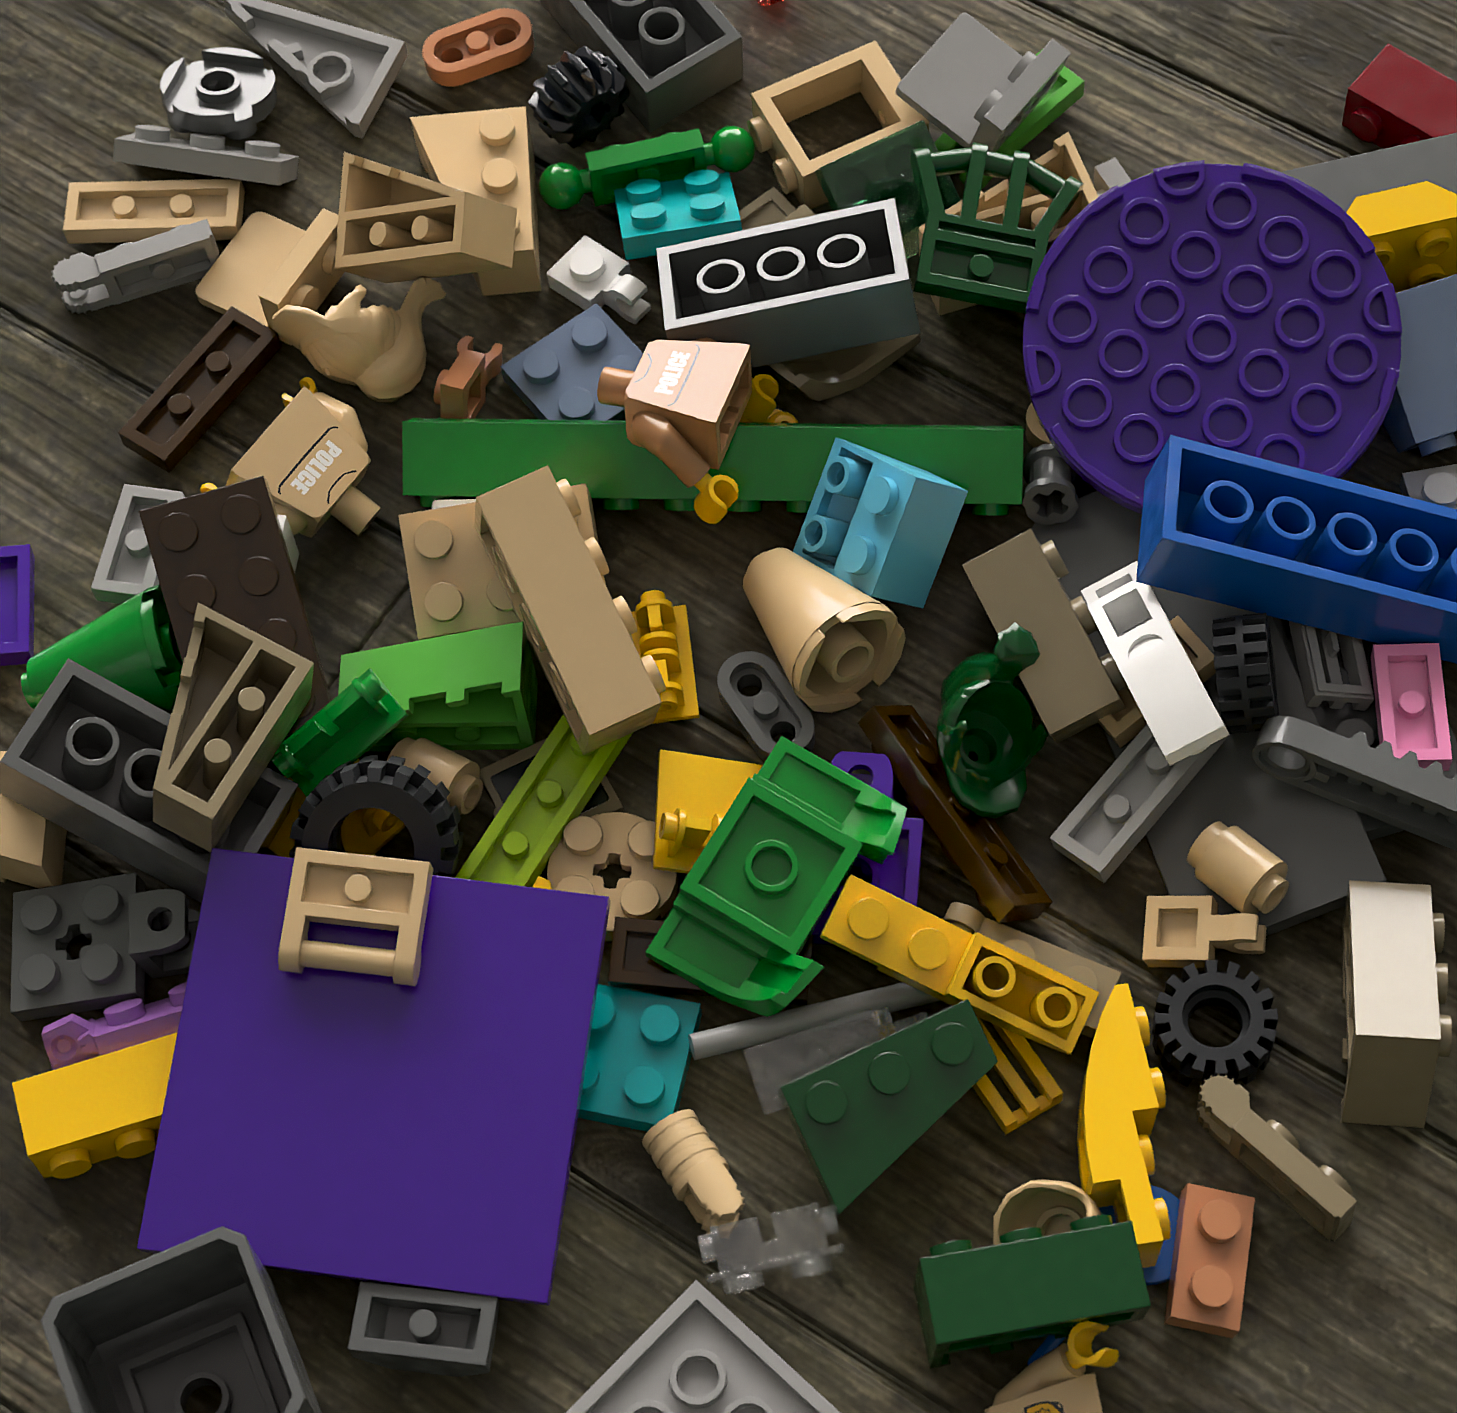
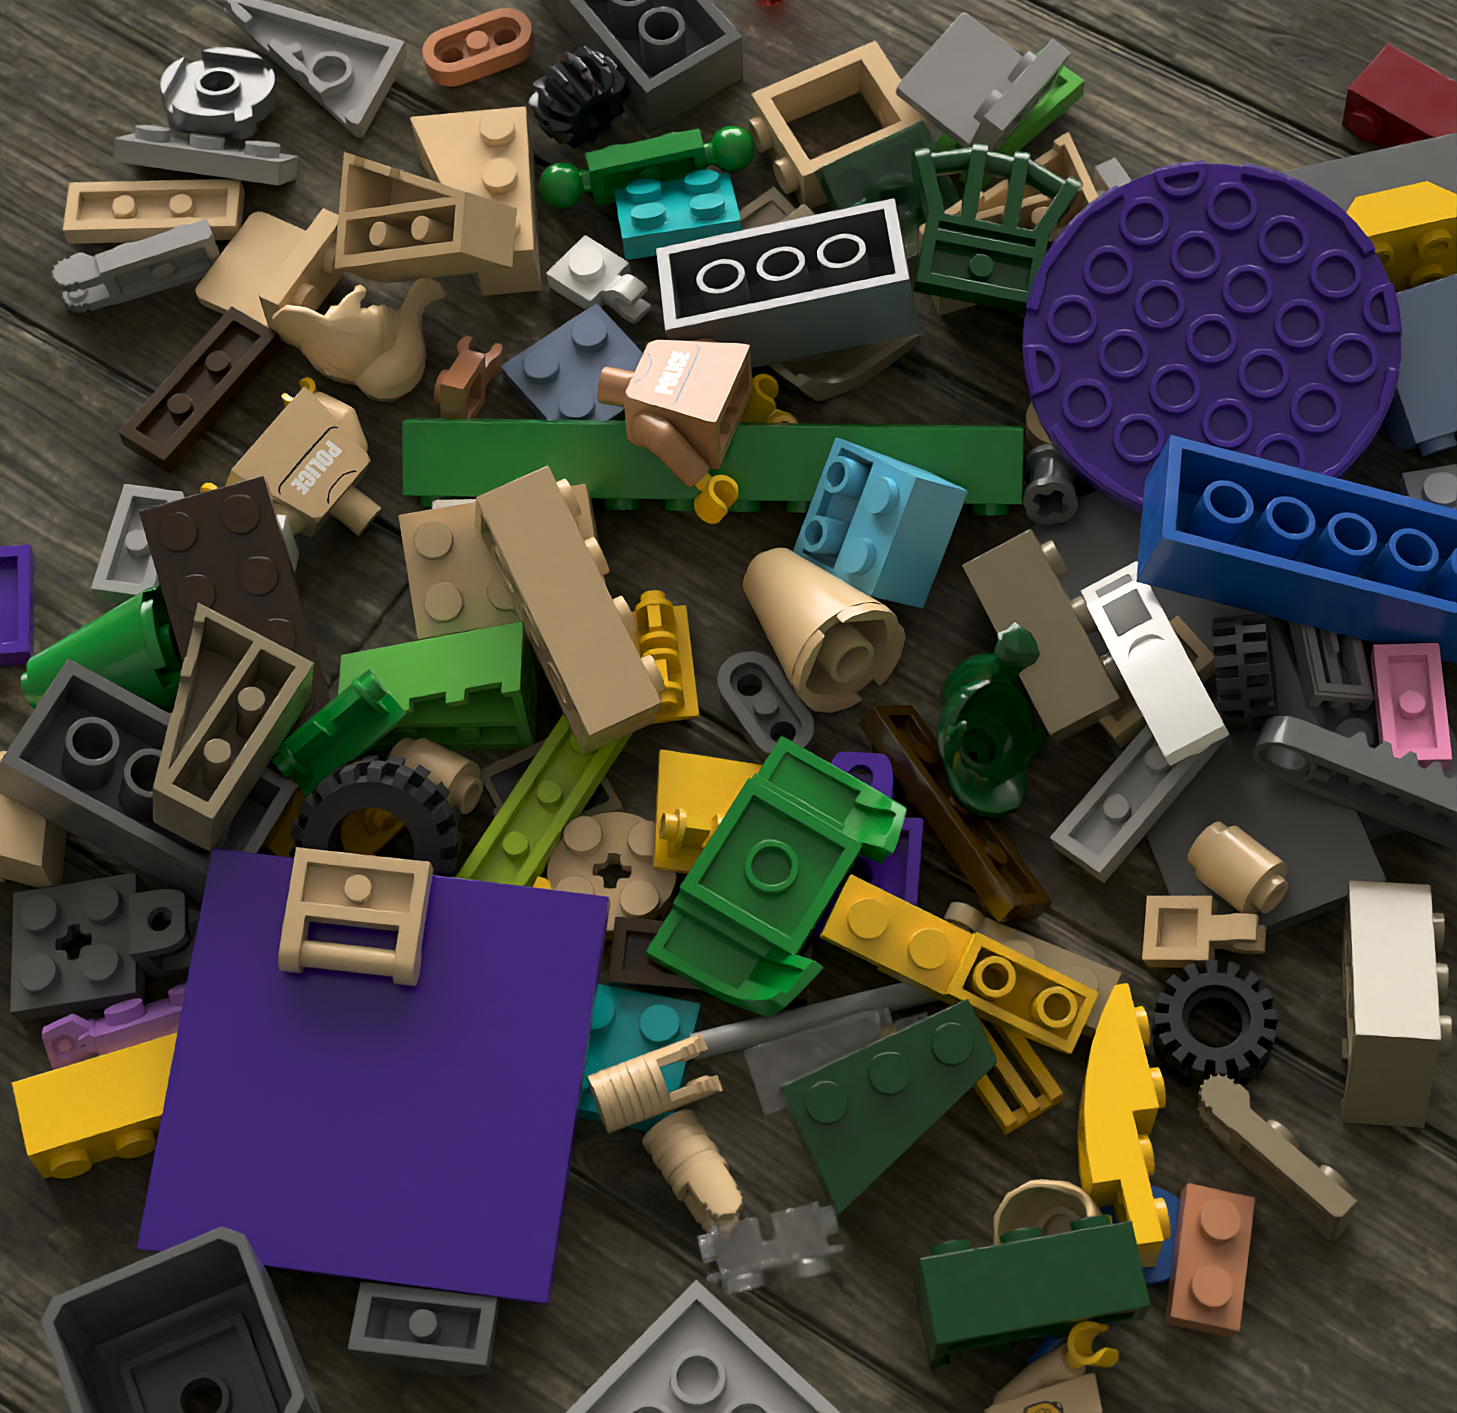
none -> tan hinge [587,1033,723,1134]

